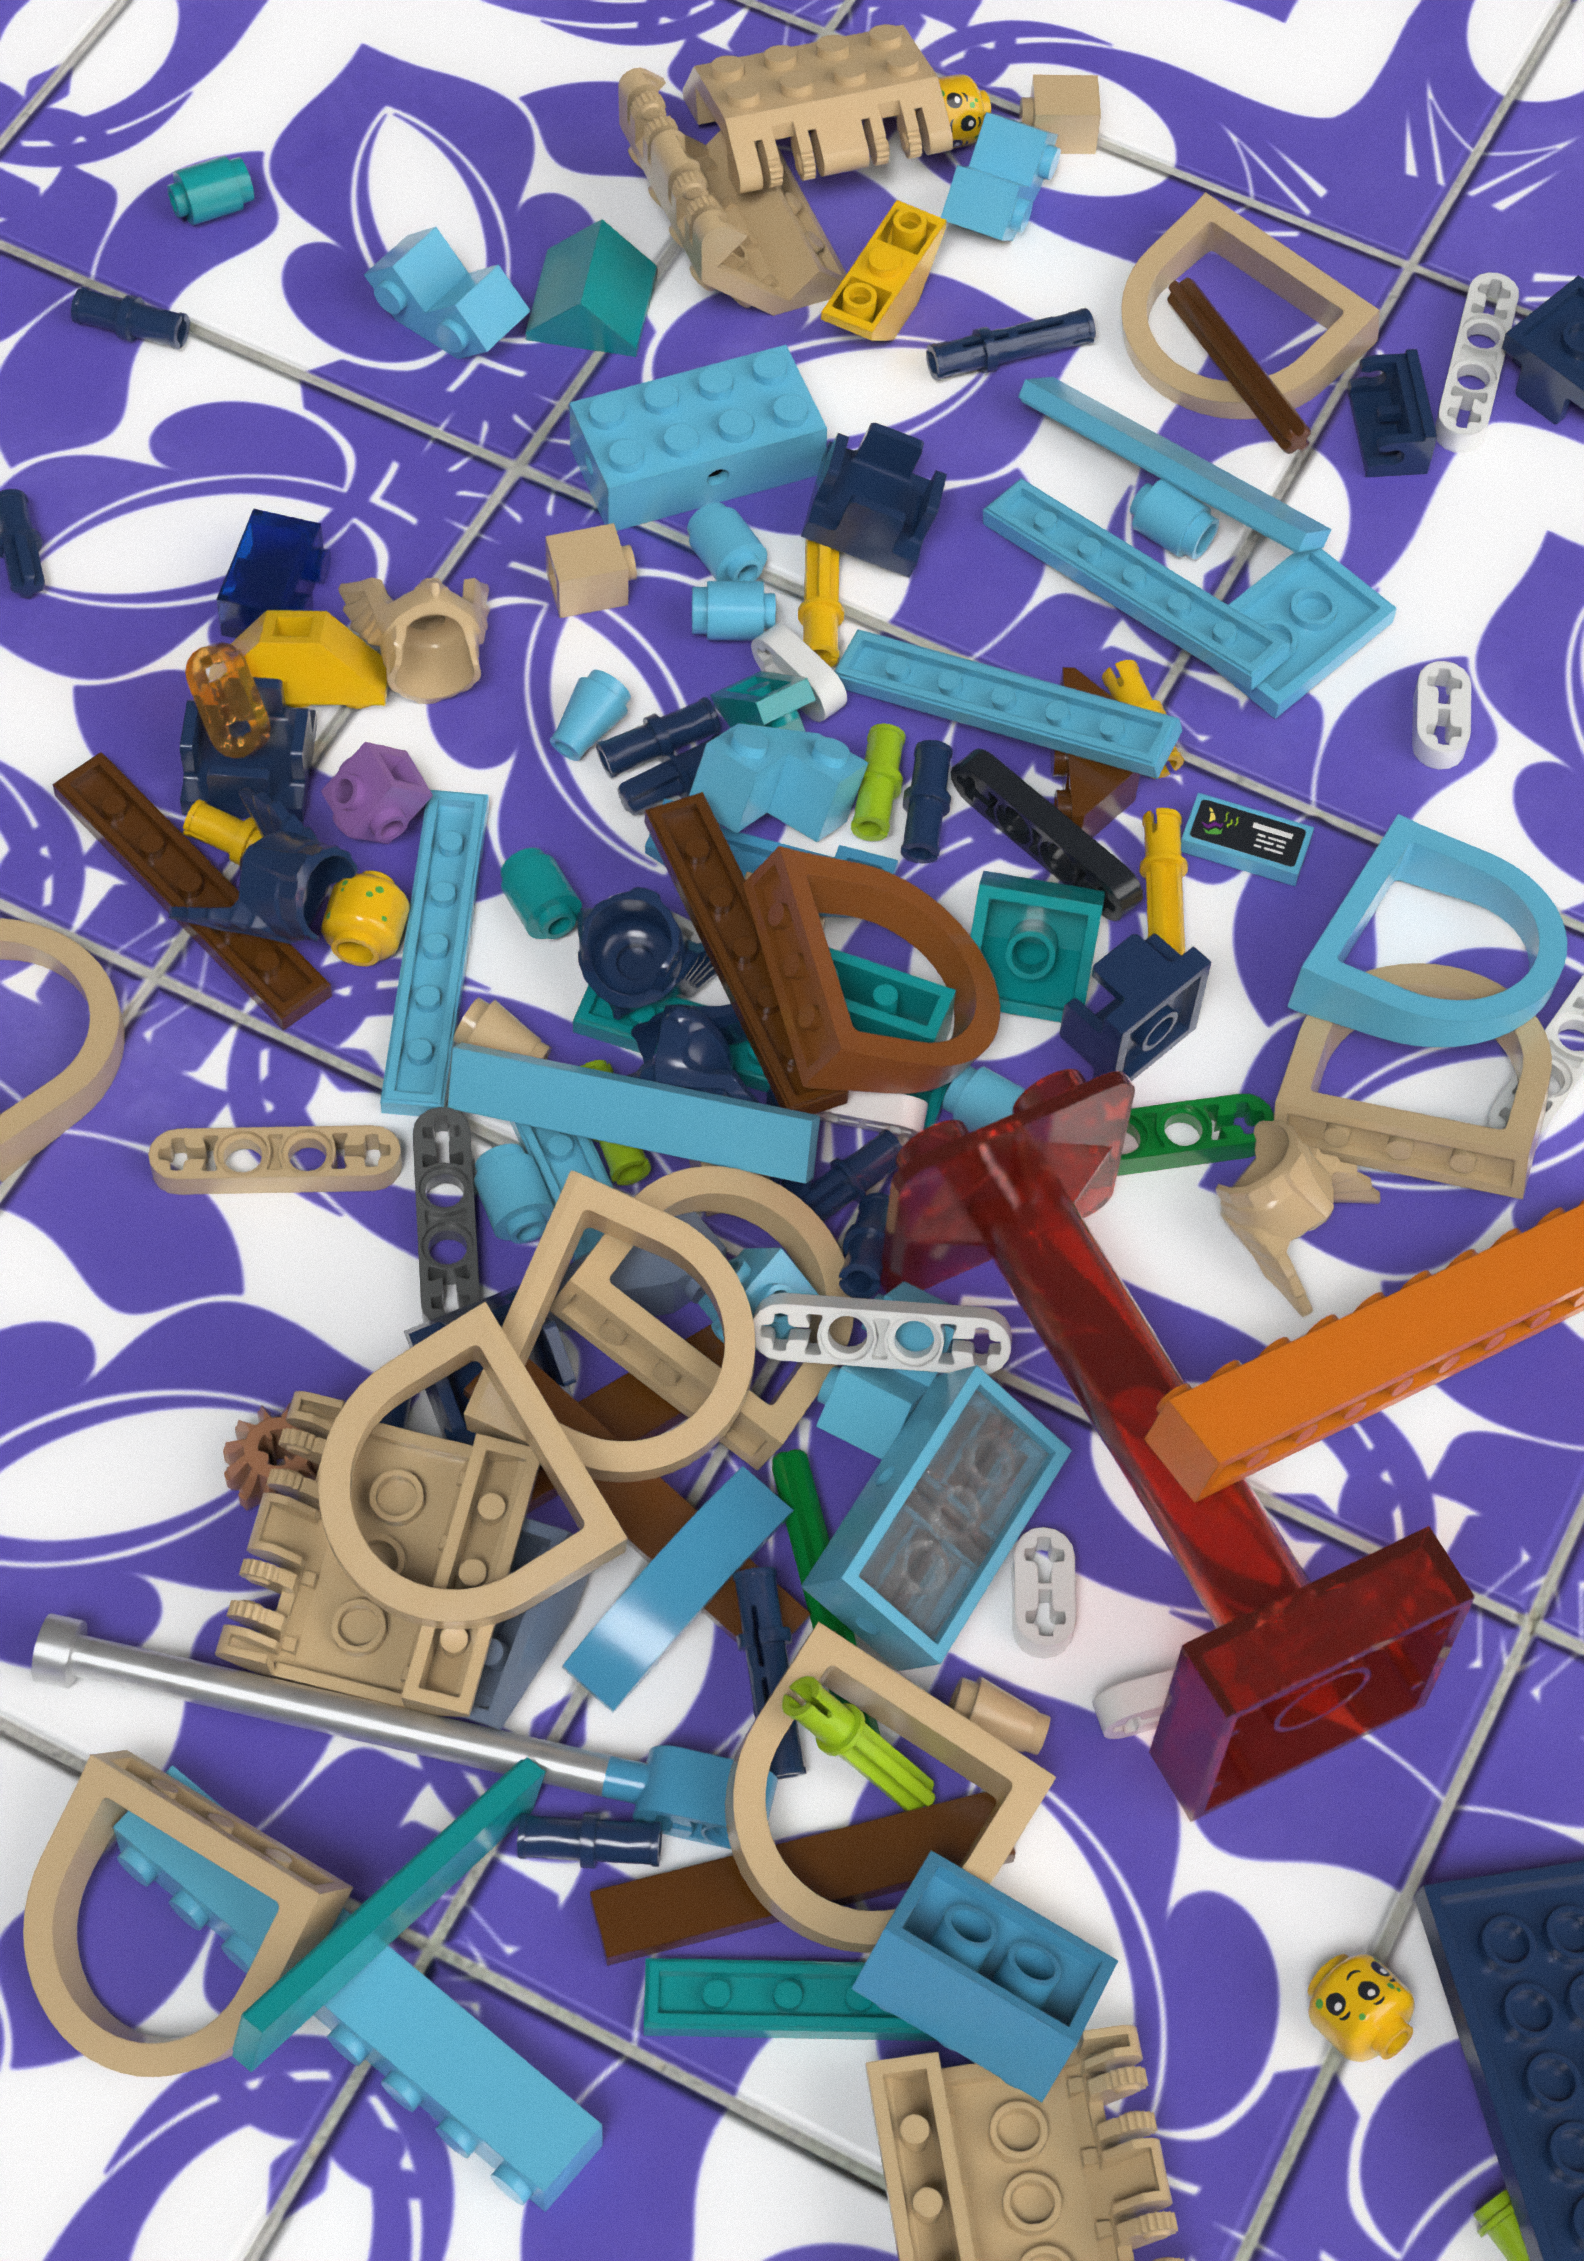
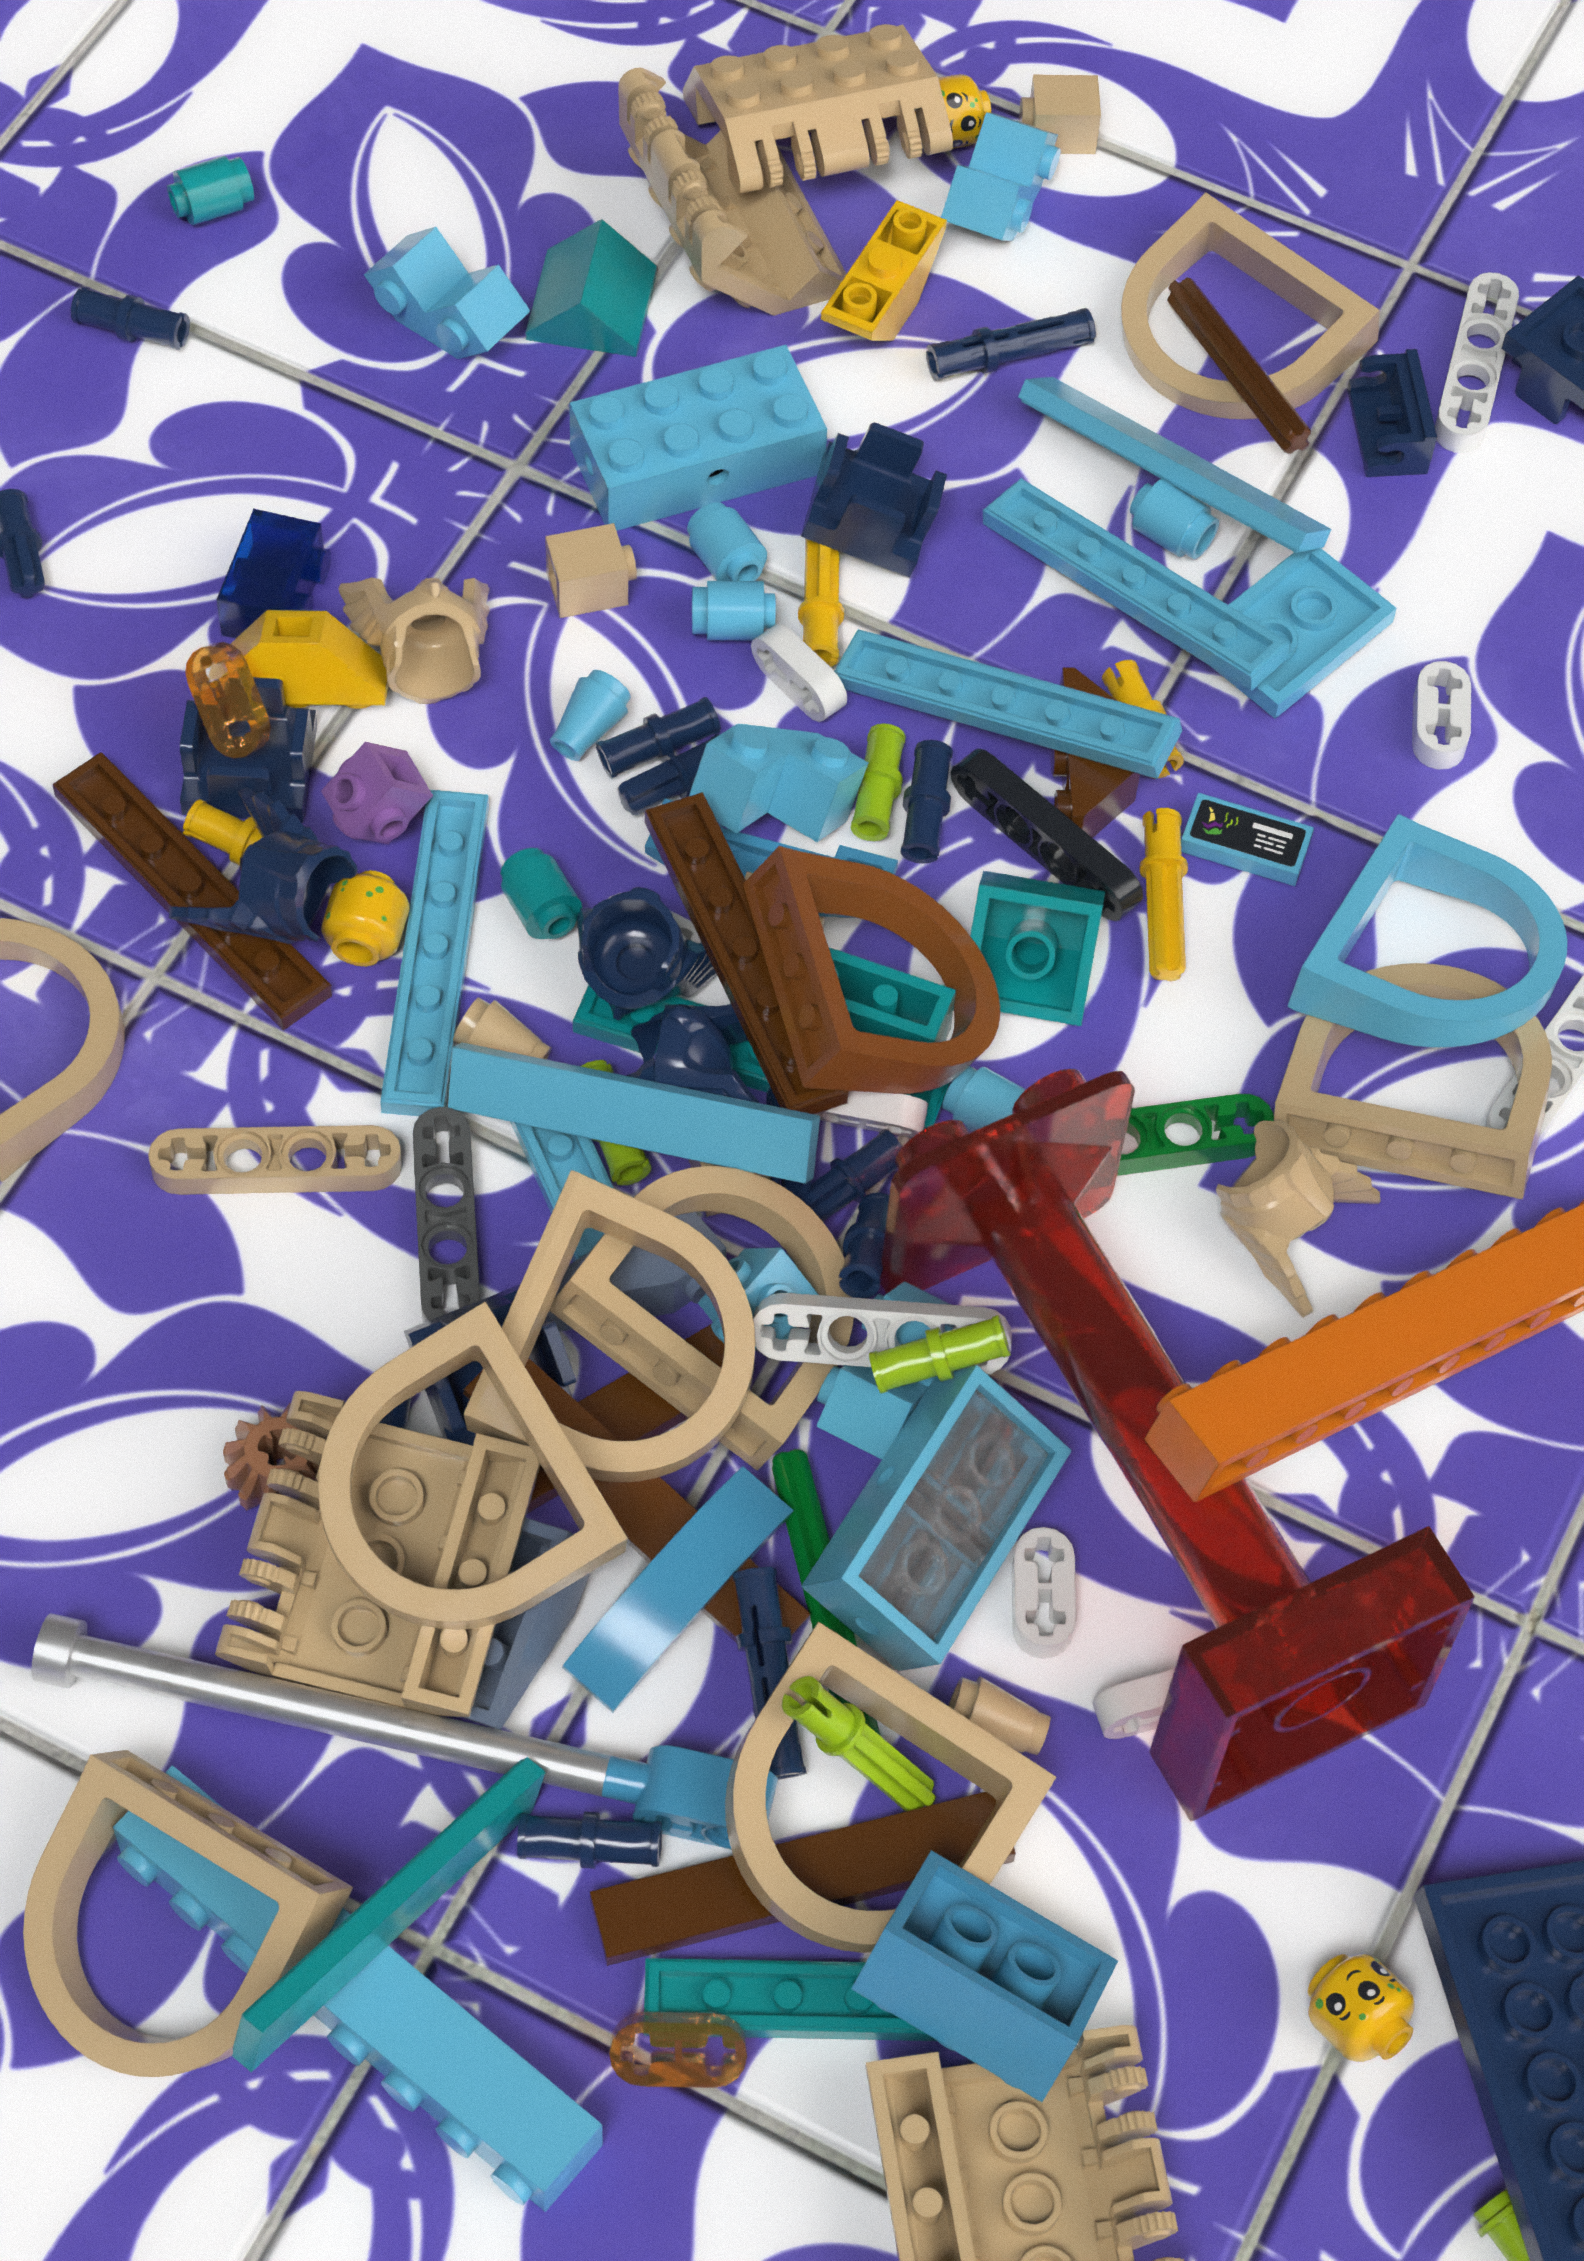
medium azure brick [474,1144,554,1244] -> none
teal slope [710,671,816,732] -> none
dark blue panel [1059,933,1212,1100] -> none
none -> clear orange beam [609,2012,747,2088]
none -> lime pin [869,1315,1011,1394]

